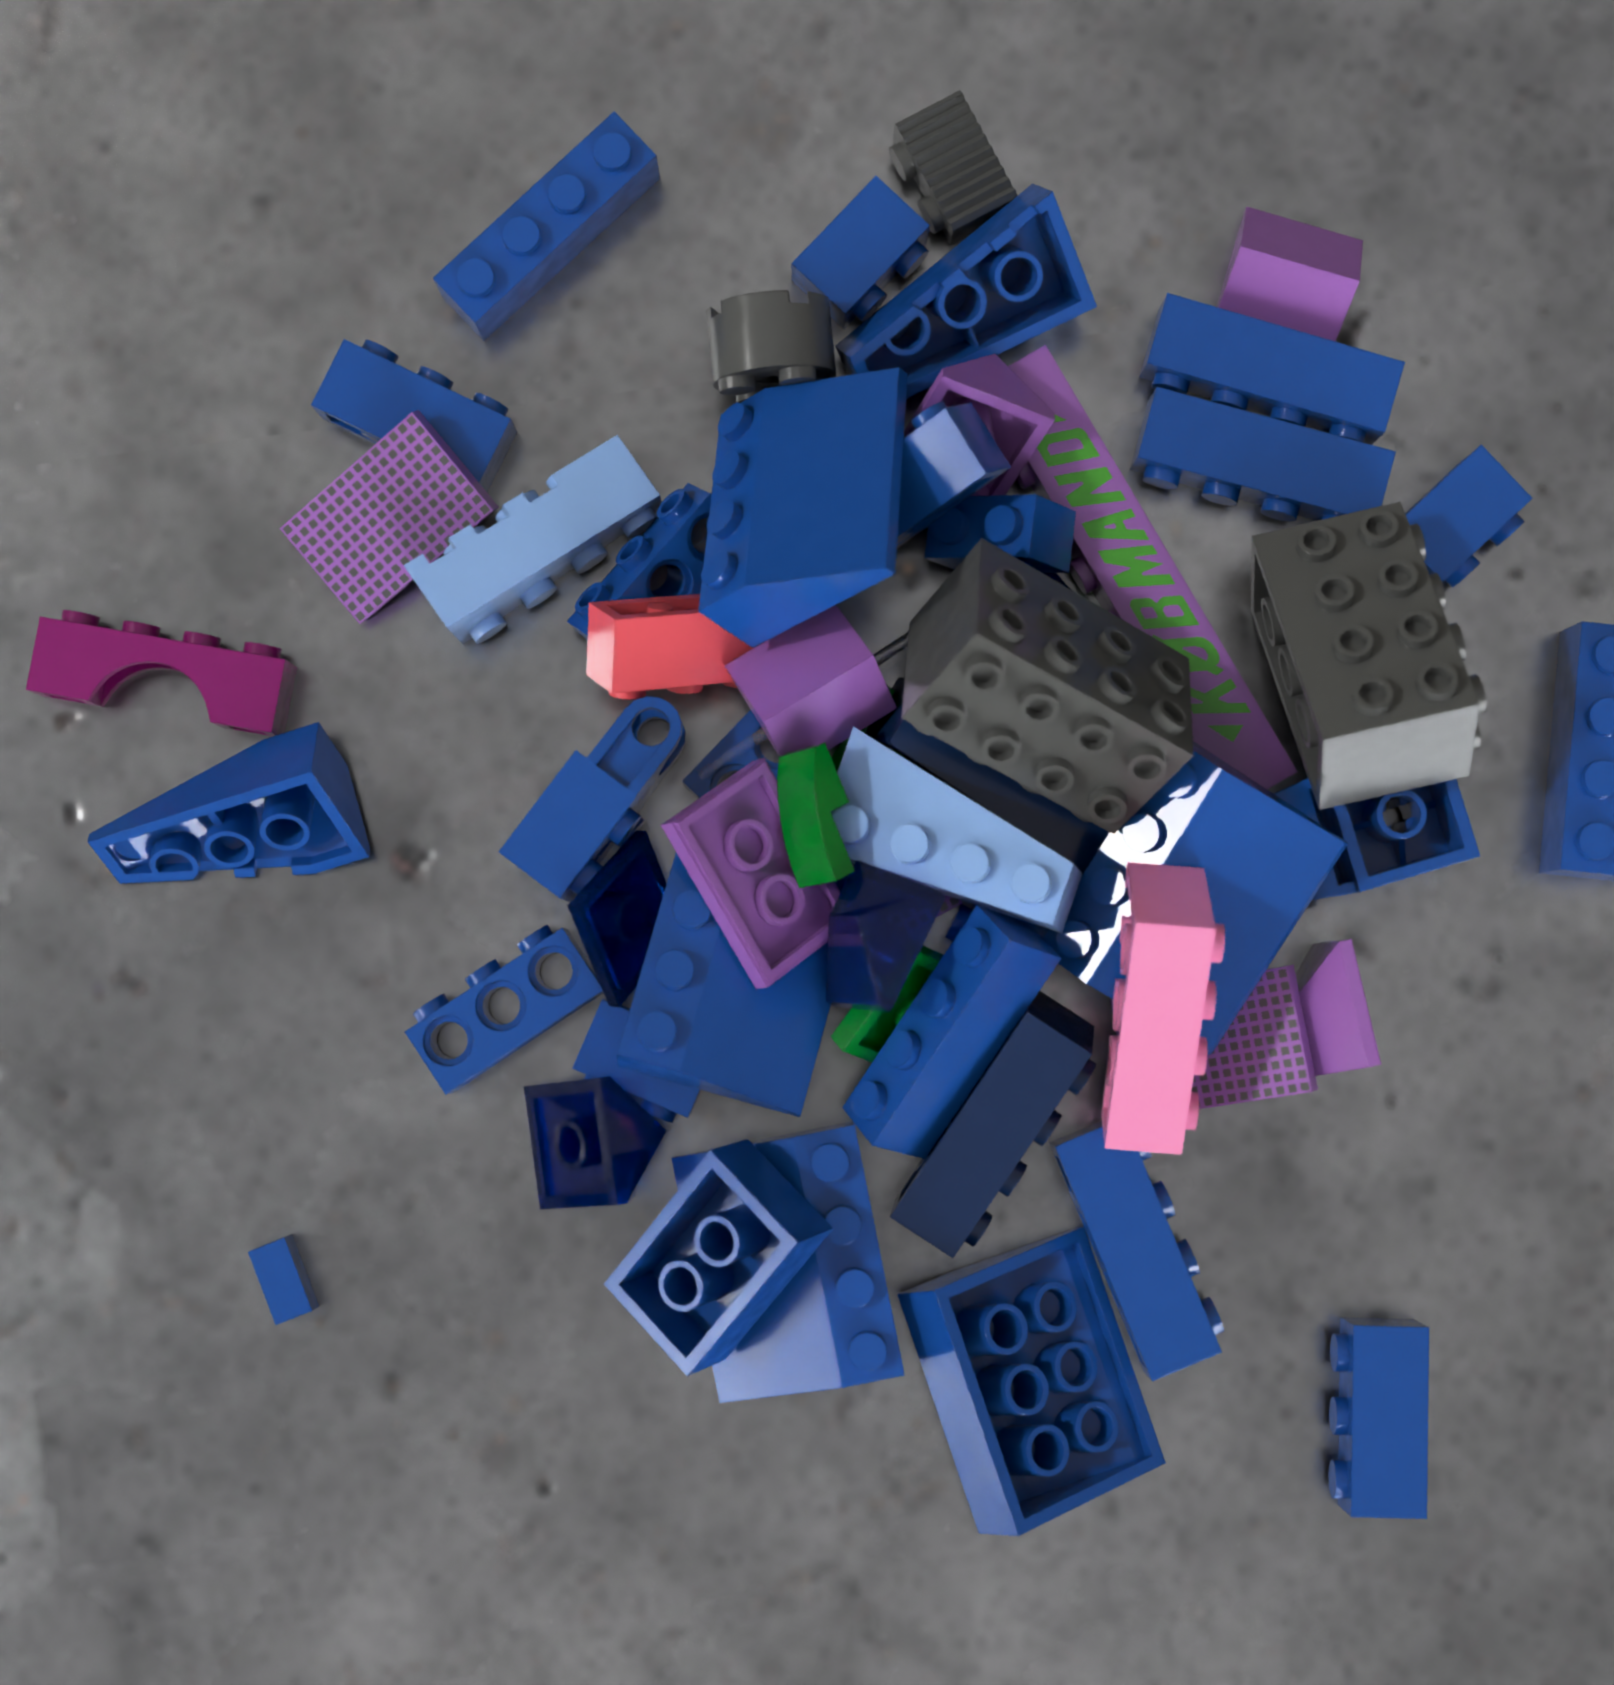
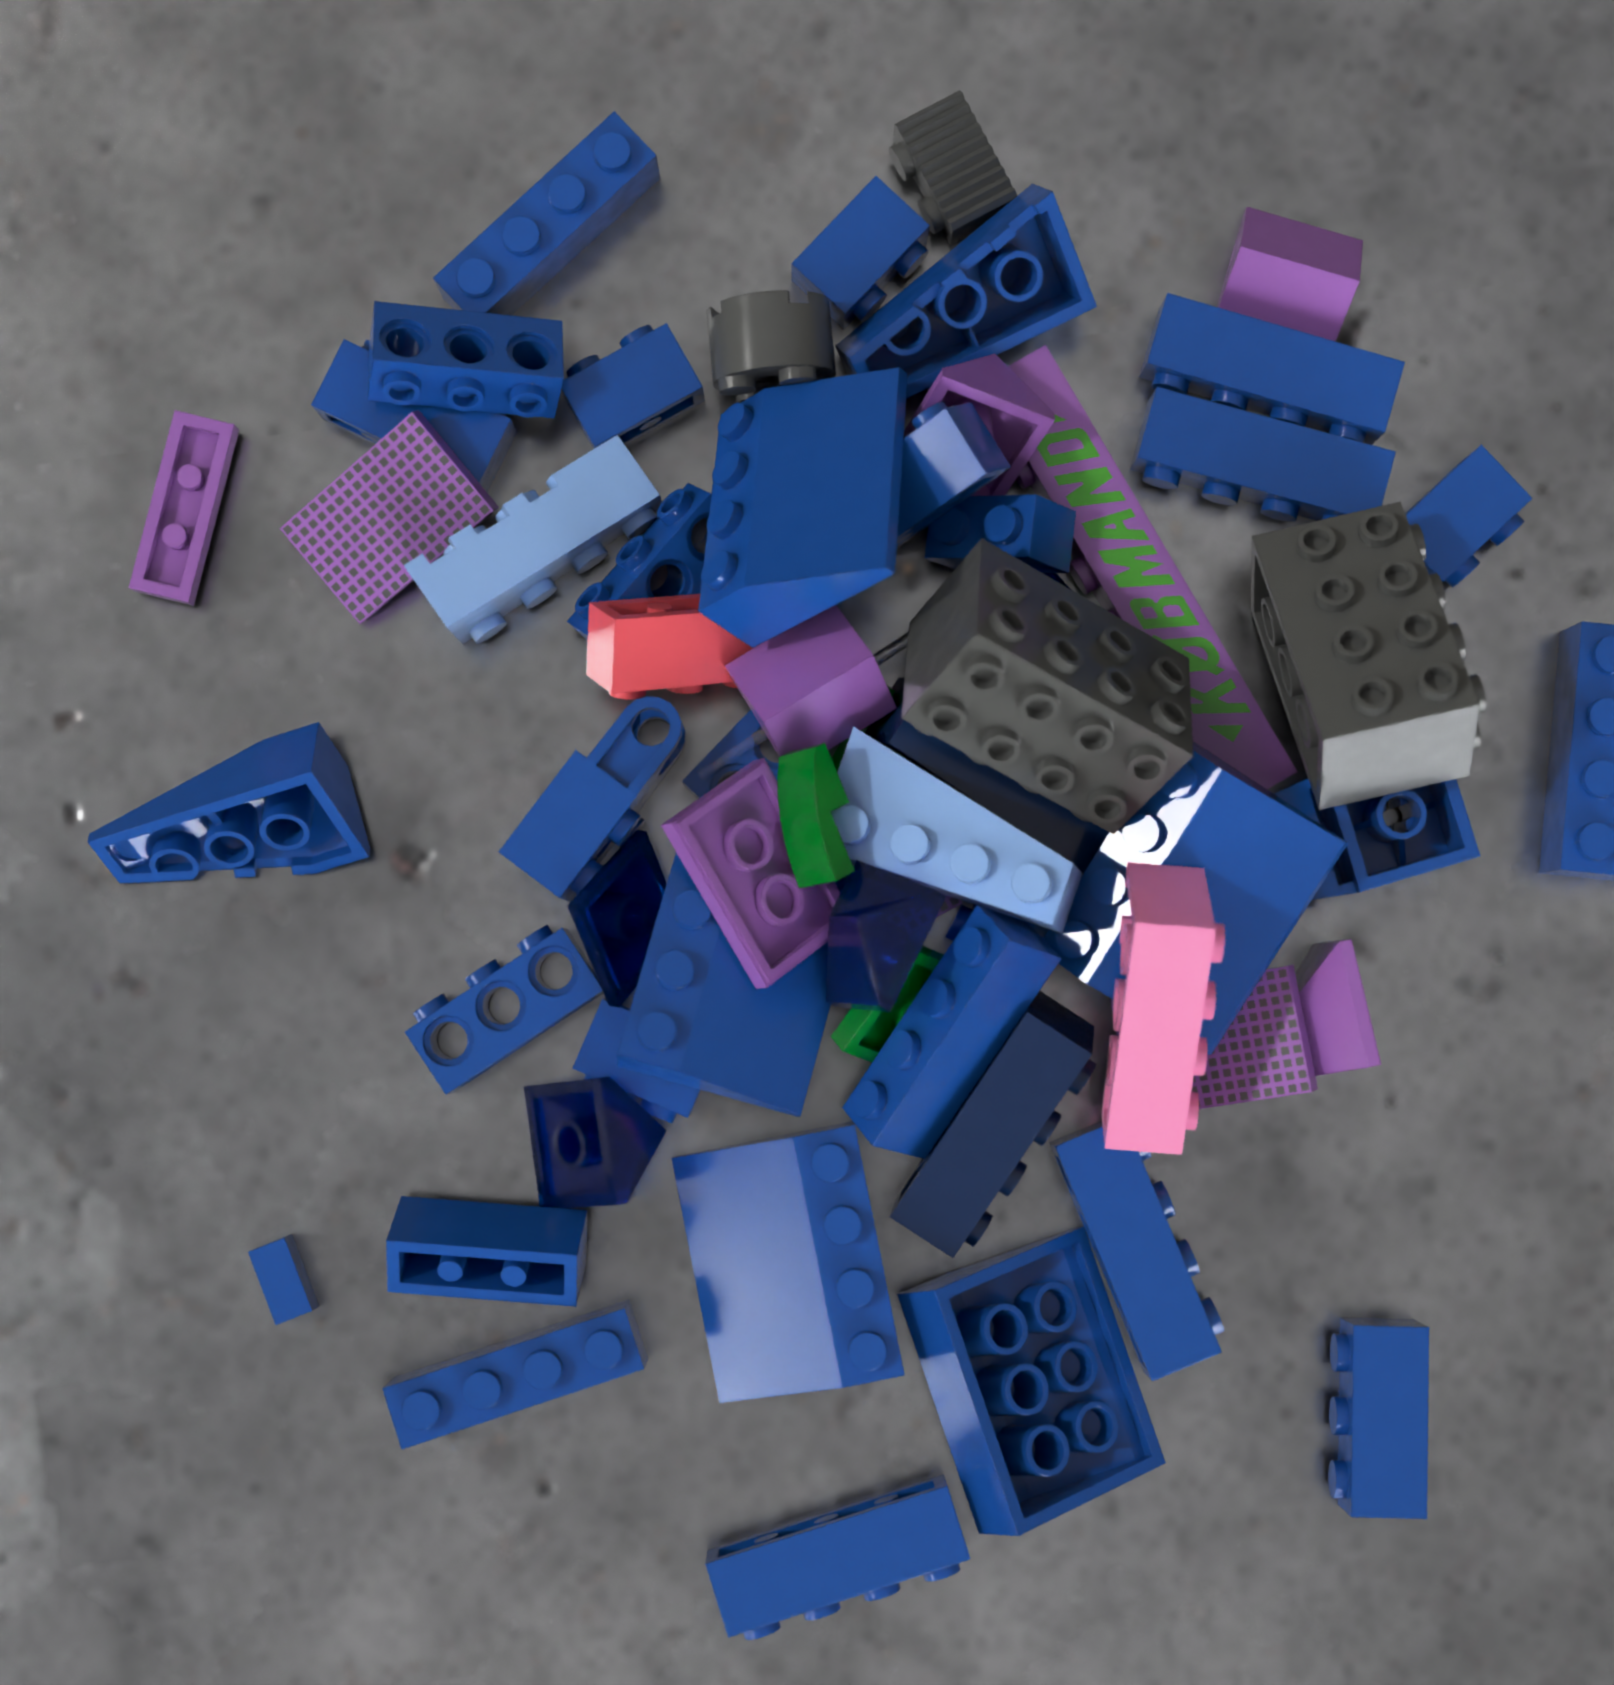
magenta arch [26,610,297,737] -> none
blue brick [604,1139,833,1376] -> none
none -> medium lavender plate [128,410,239,606]
none -> blue brick [368,301,564,419]
none -> blue brick [382,1299,649,1450]
none -> blue brick [386,1196,587,1307]
none -> blue brick [561,323,705,449]
none -> blue brick [705,1474,971,1640]

